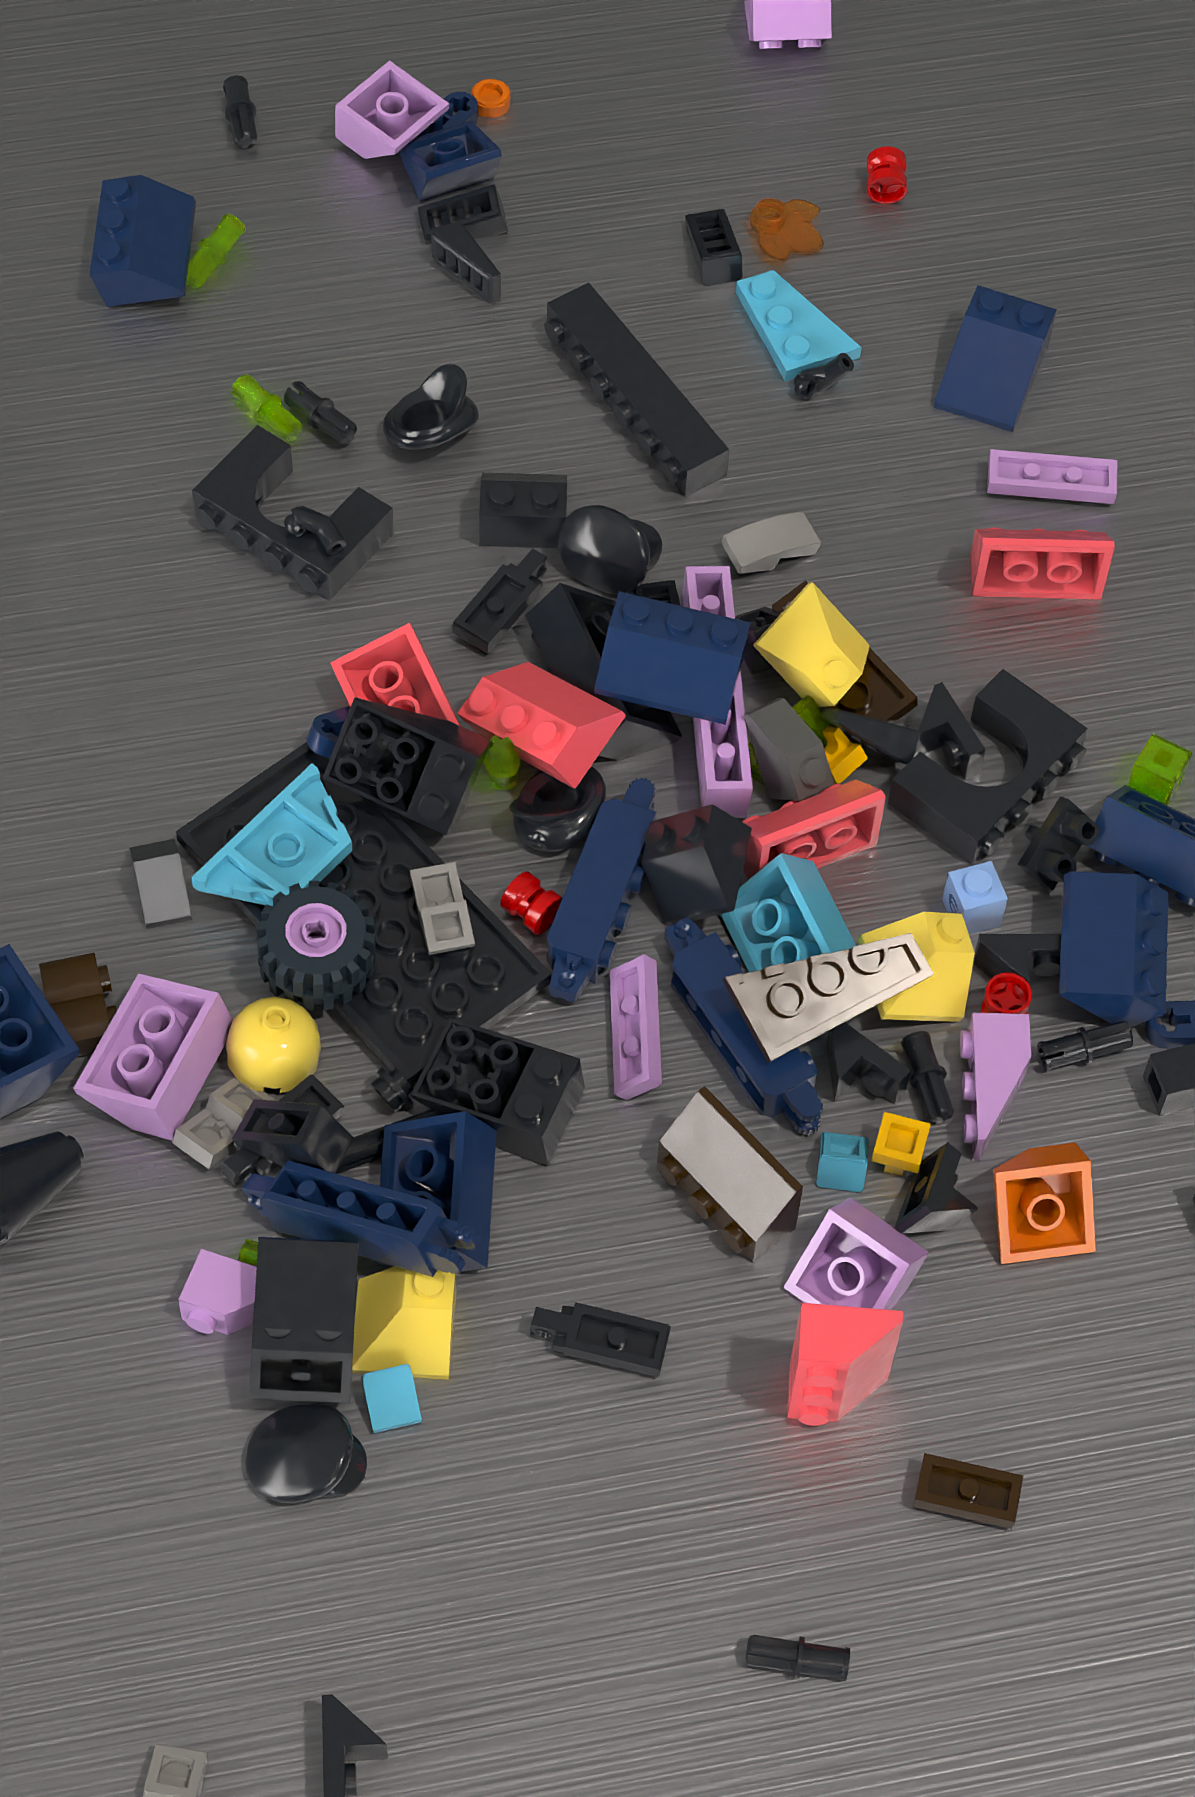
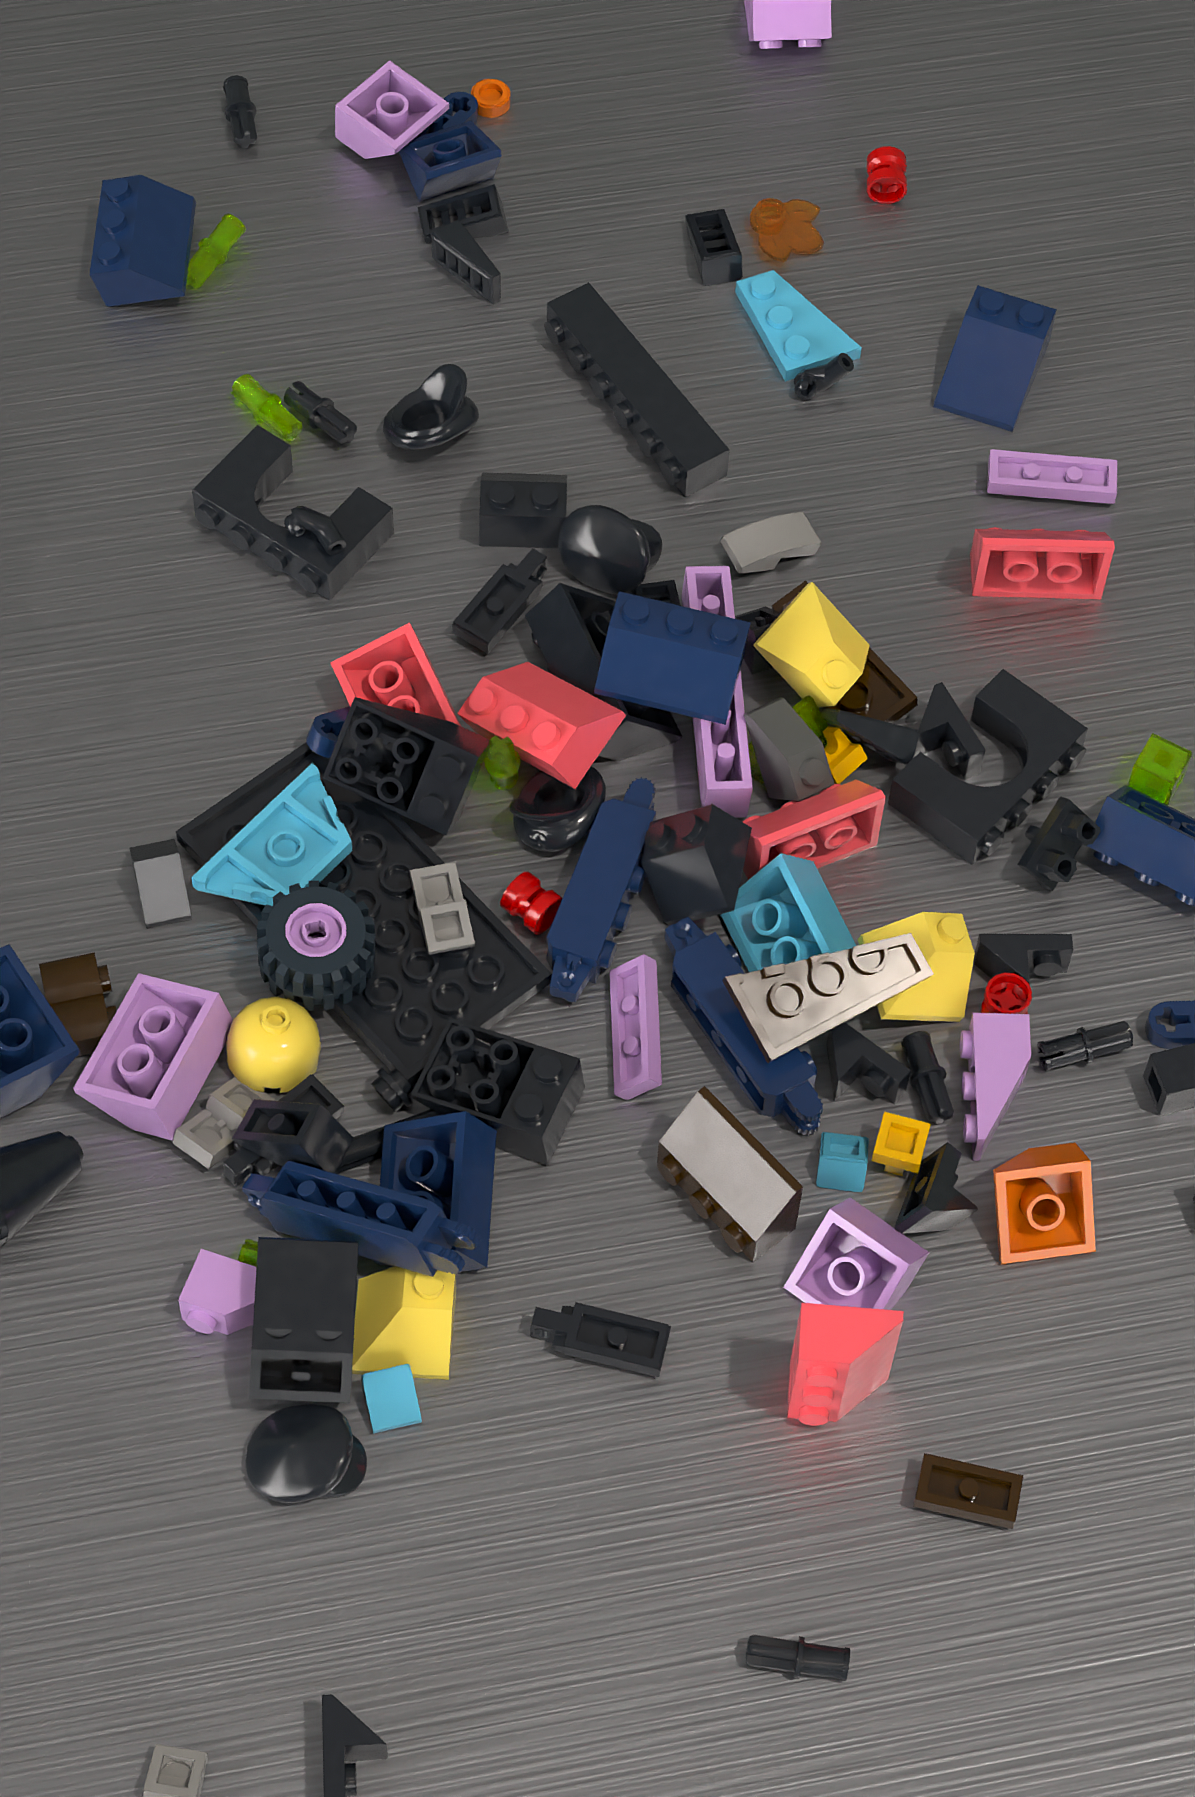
light blue brick [942,861,1008,935] -> none
dark blue slope [1059,871,1169,1028] -> none

